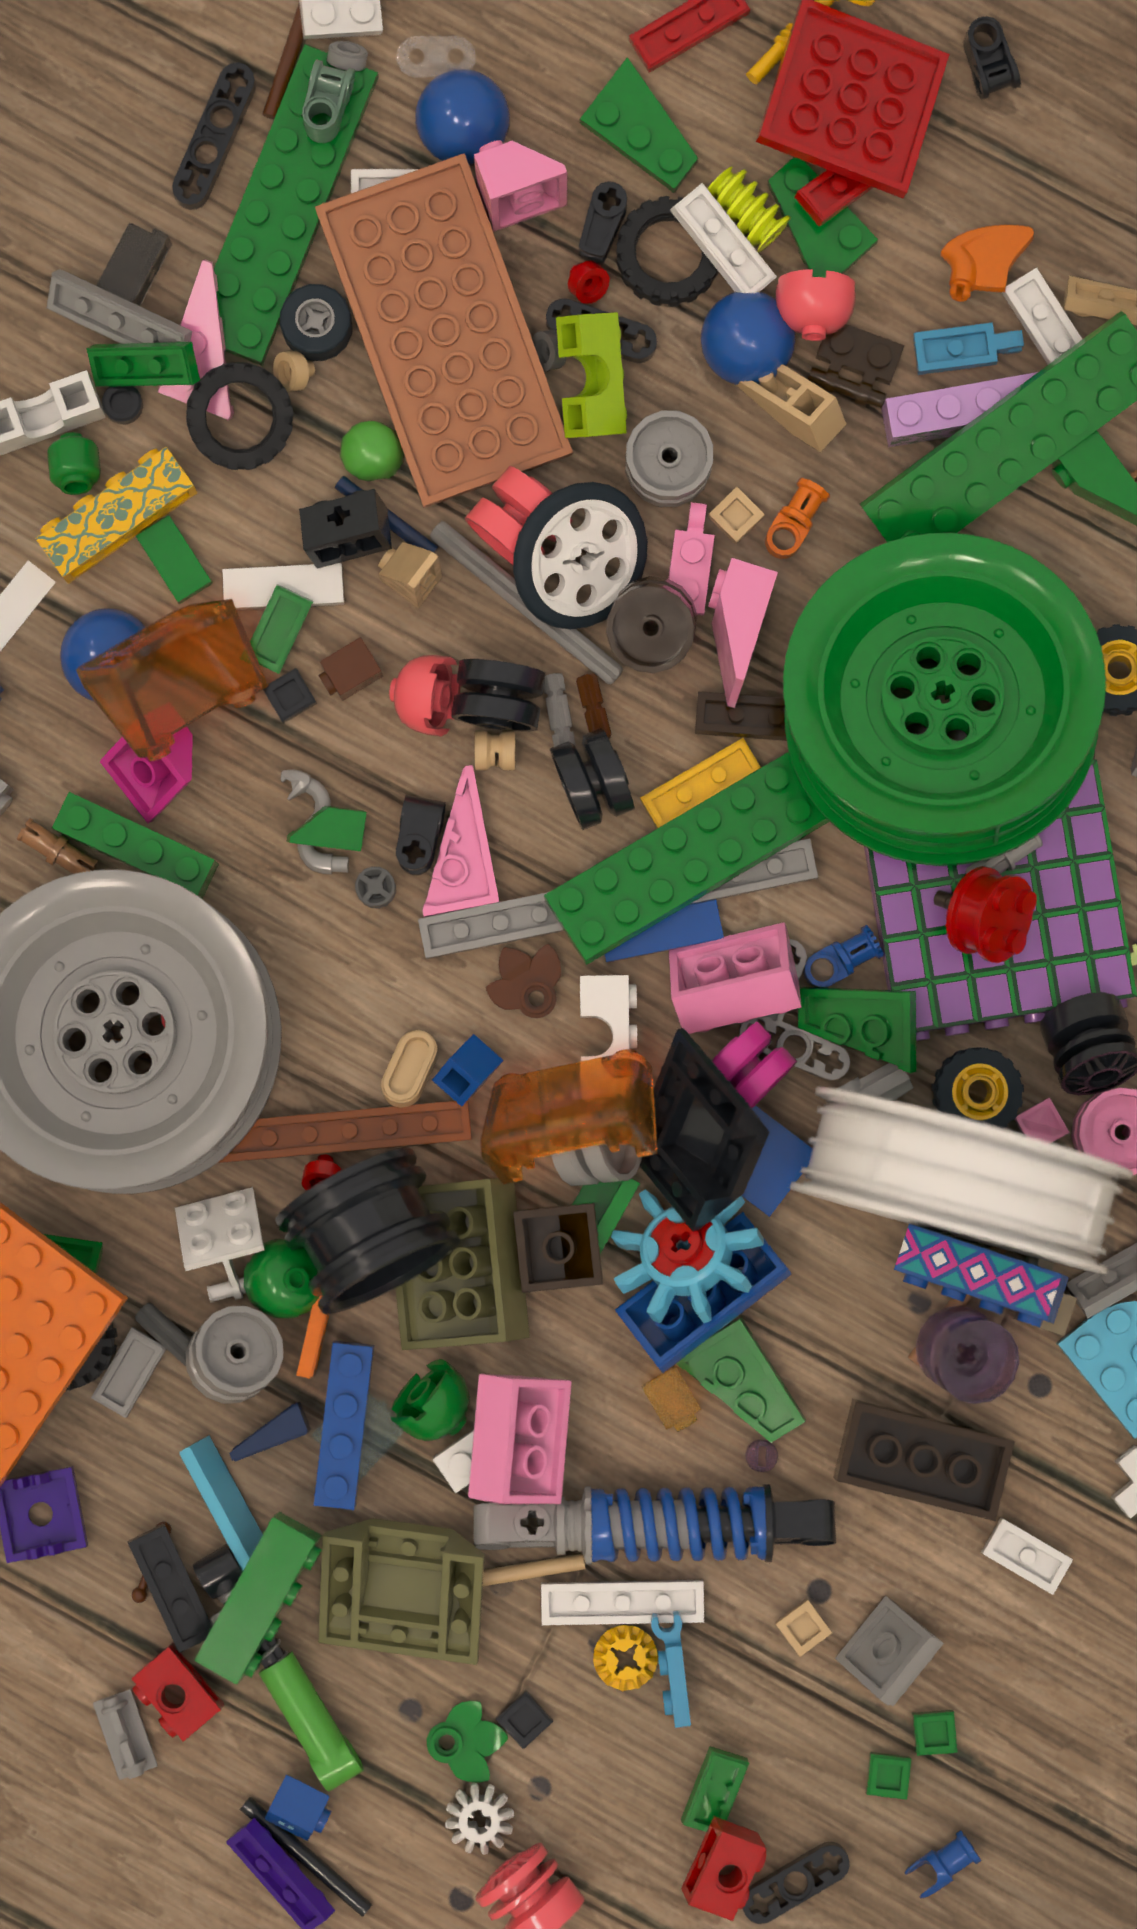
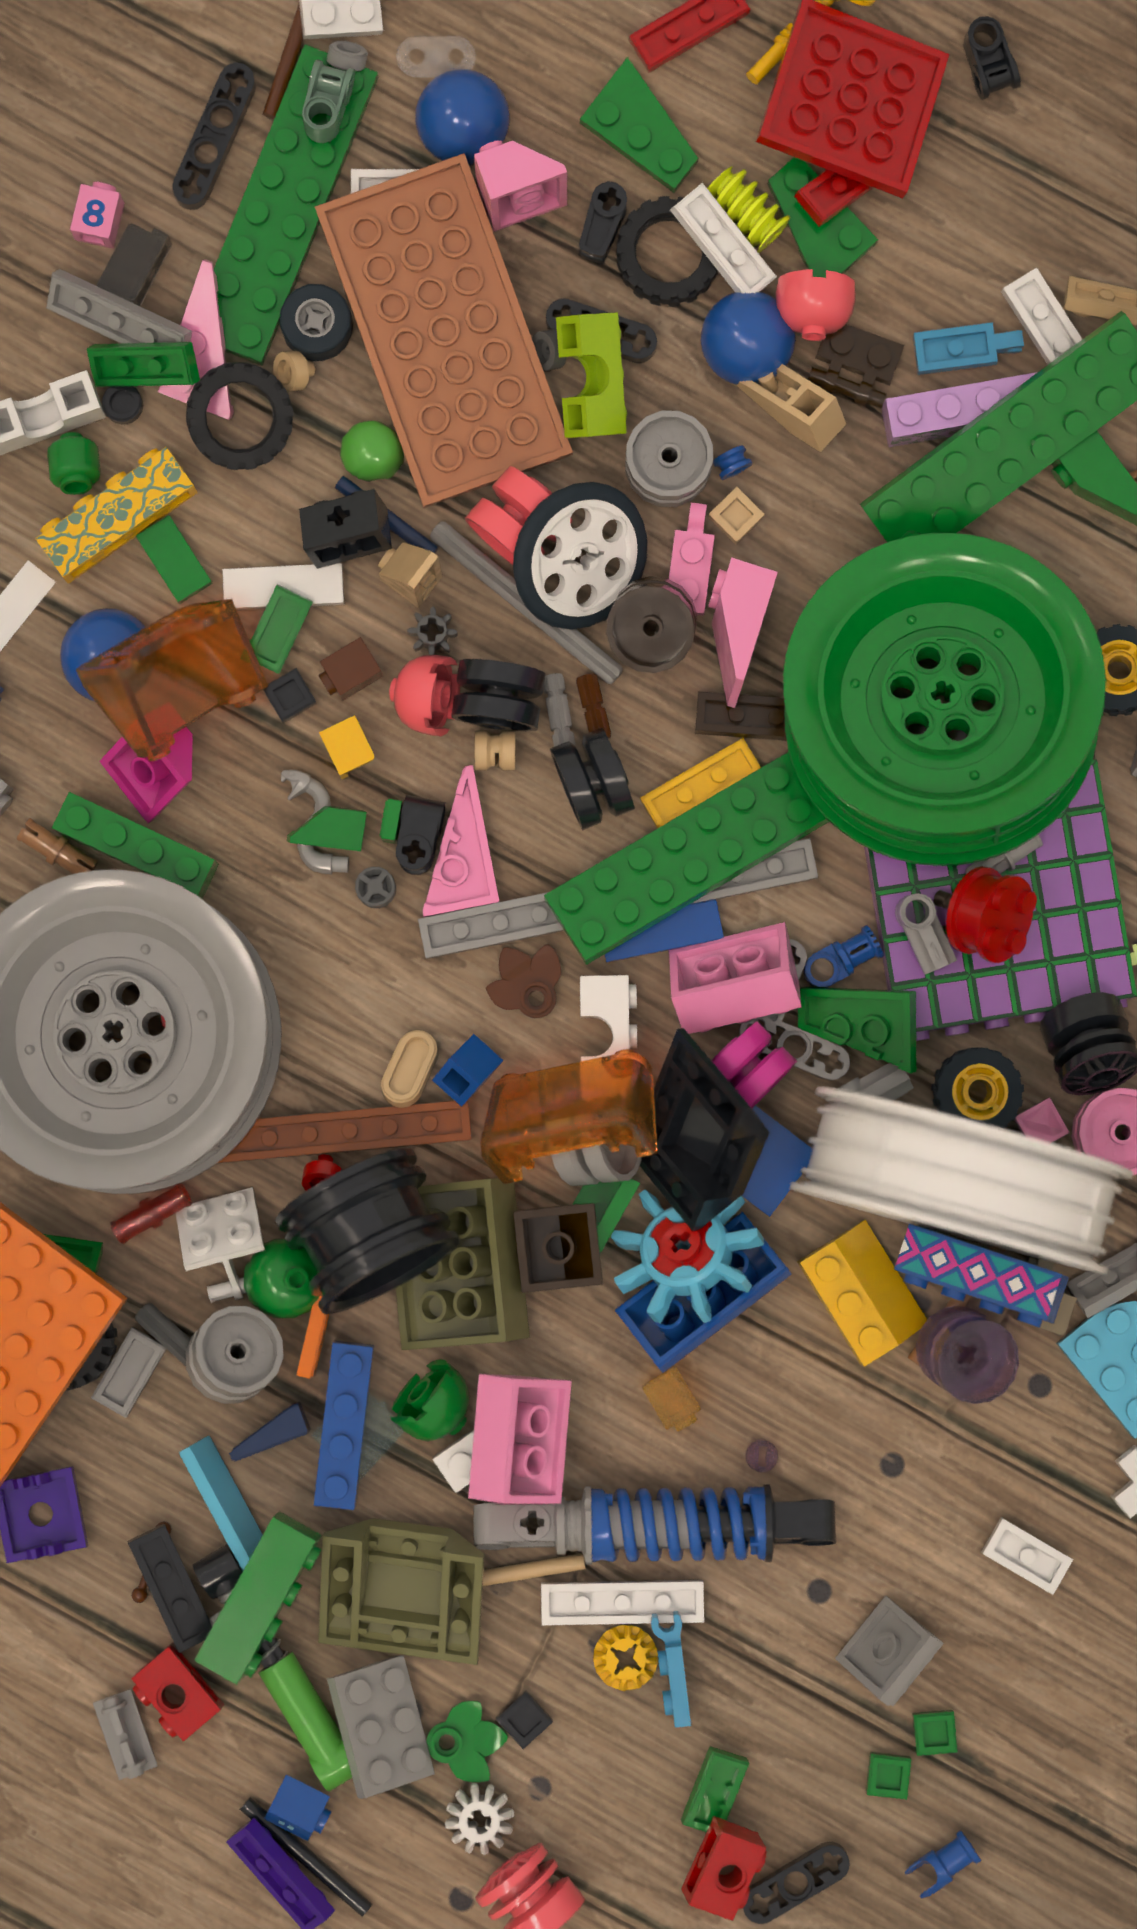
red tile [568,261,610,304] -> none
green wing [676,1317,806,1443] -> none
orange connector [765,477,830,559] -> none
tan plate [775,1599,832,1657] -> none
dark brown brick [833,1399,1015,1521] -> none
orange arm [940,225,1034,302] -> none
none -> bright pink brick [70,182,124,249]
none -> clear red pin [110,1183,192,1244]
none -> yellow panel [319,715,375,779]
none -> light grey plate [327,1655,435,1799]
none -> green tile [379,799,403,844]
none -> dark grey gear [407,606,458,655]
none -> blue bush [713,445,753,480]
none -> yellow slope [797,1220,929,1367]
none -> light grey piece [895,893,957,975]

